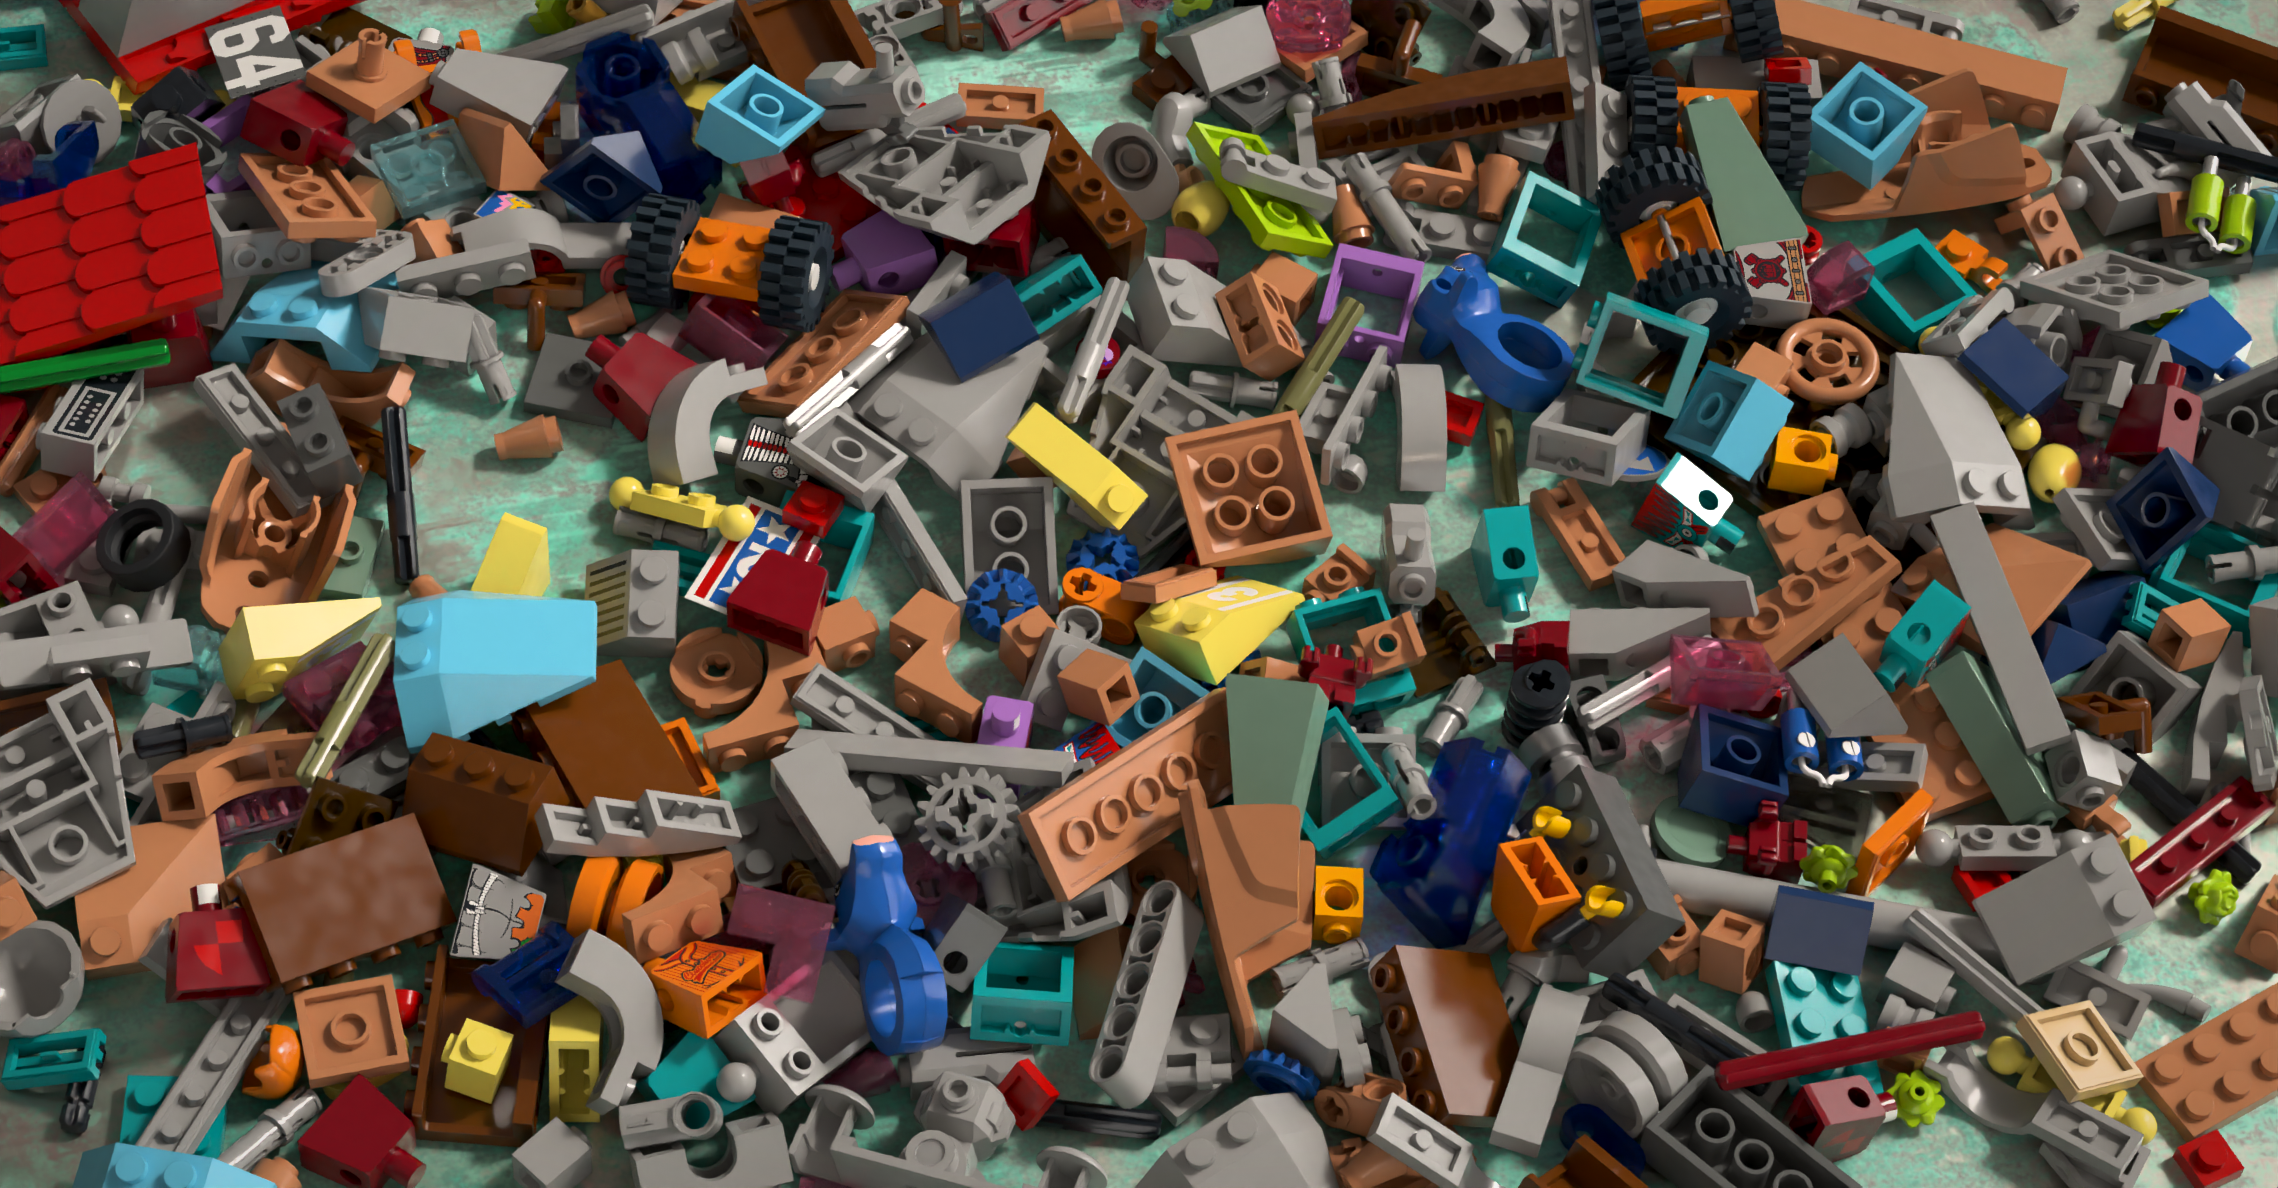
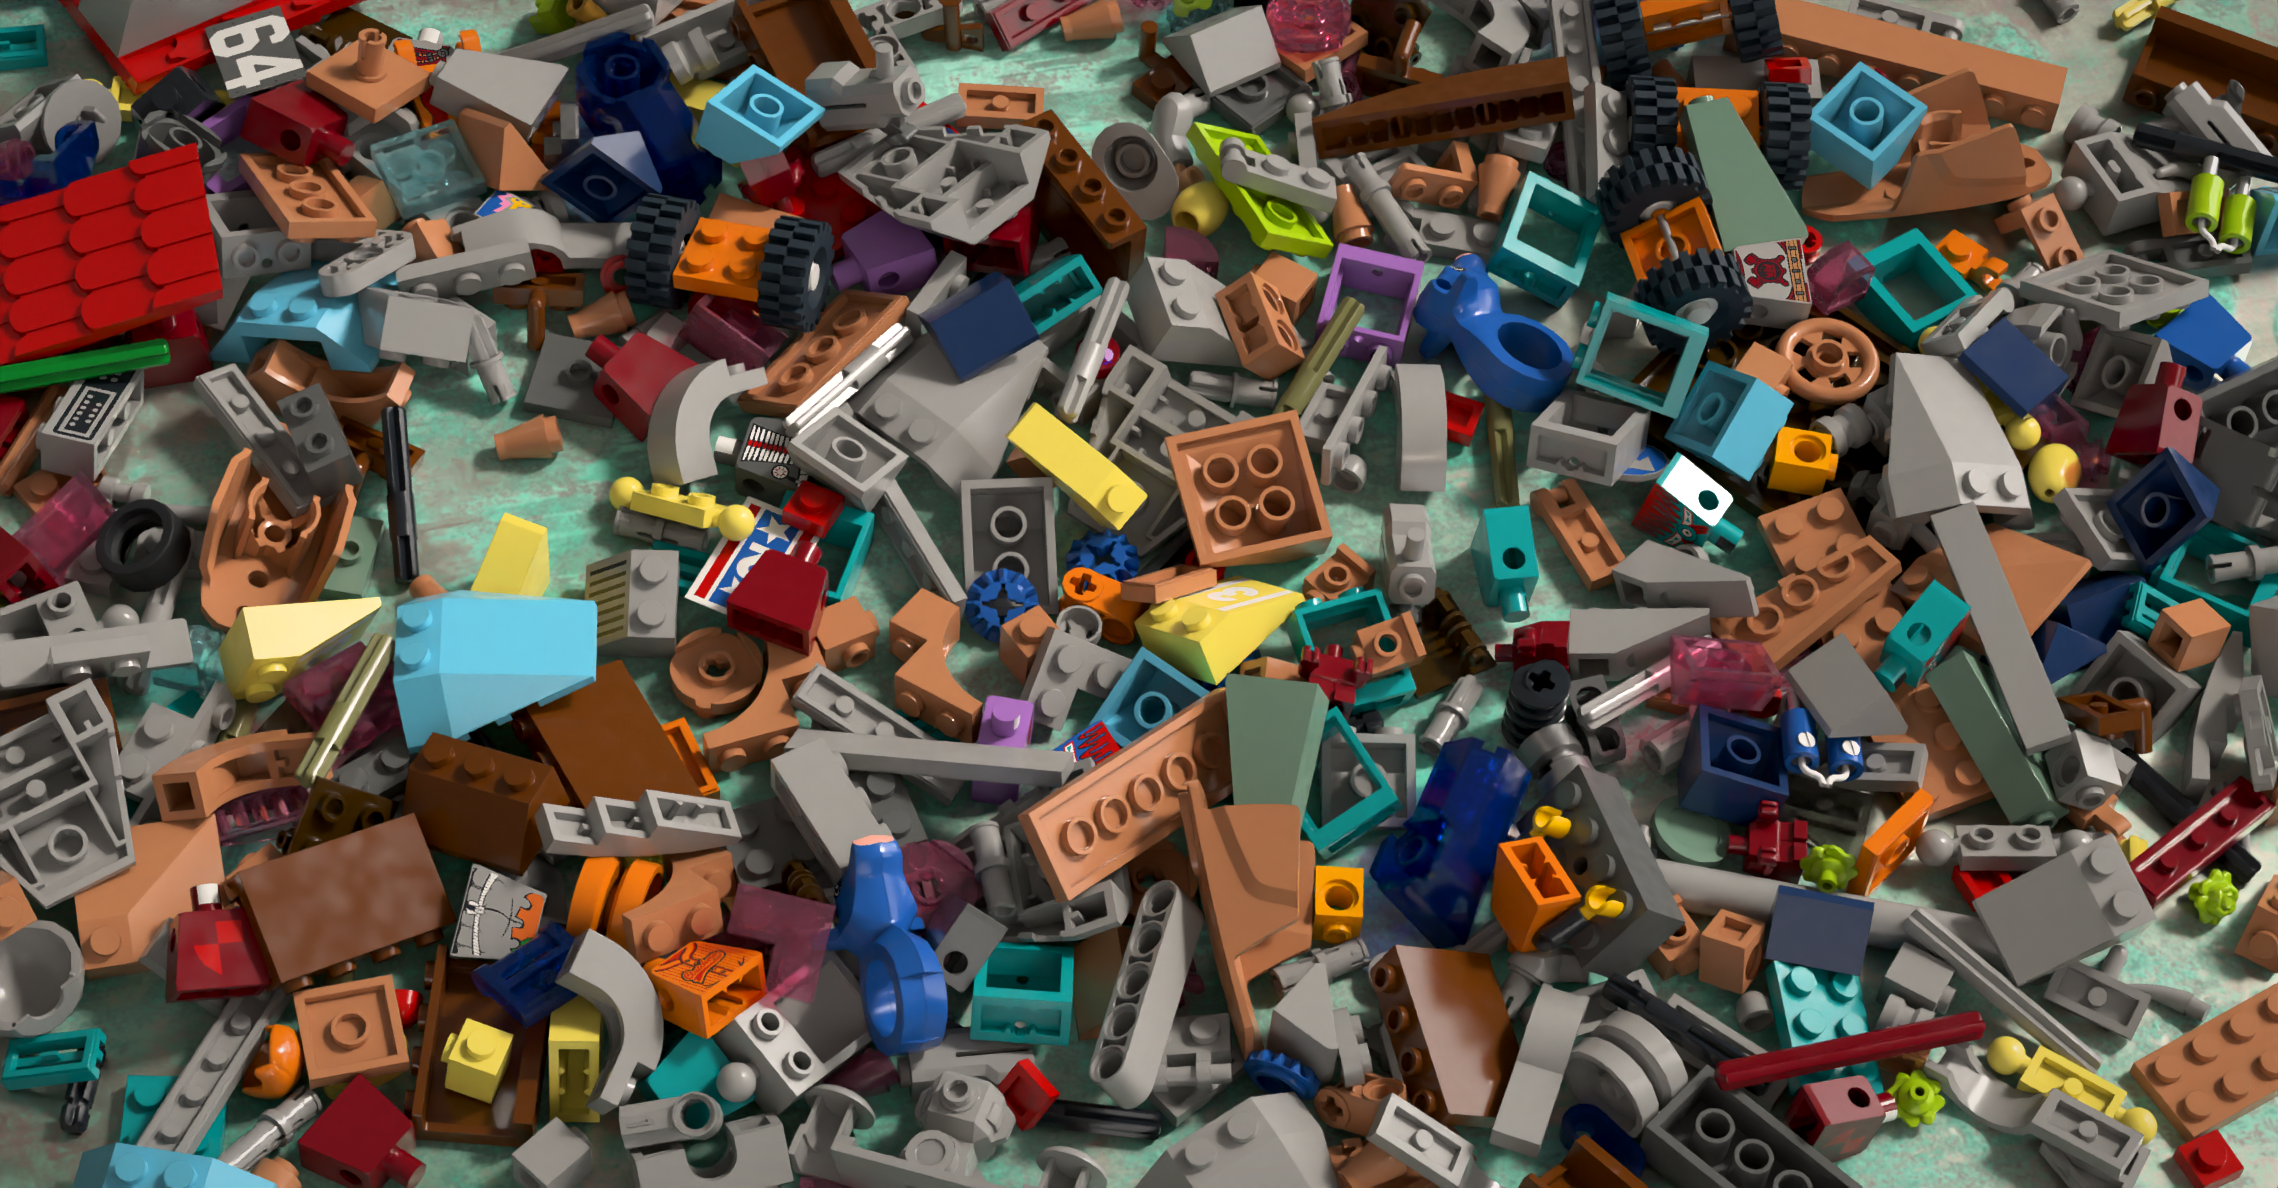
black axle [132,712,233,760] -> none
light grey gear [914,766,1021,872] -> none
nougat brick [1057,648,1140,726] -> none
light grey pin [1381,742,1437,820] -> none
tan tile [2015,1000,2144,1103] -> none
light grey plate [2062,356,2134,441] -> none

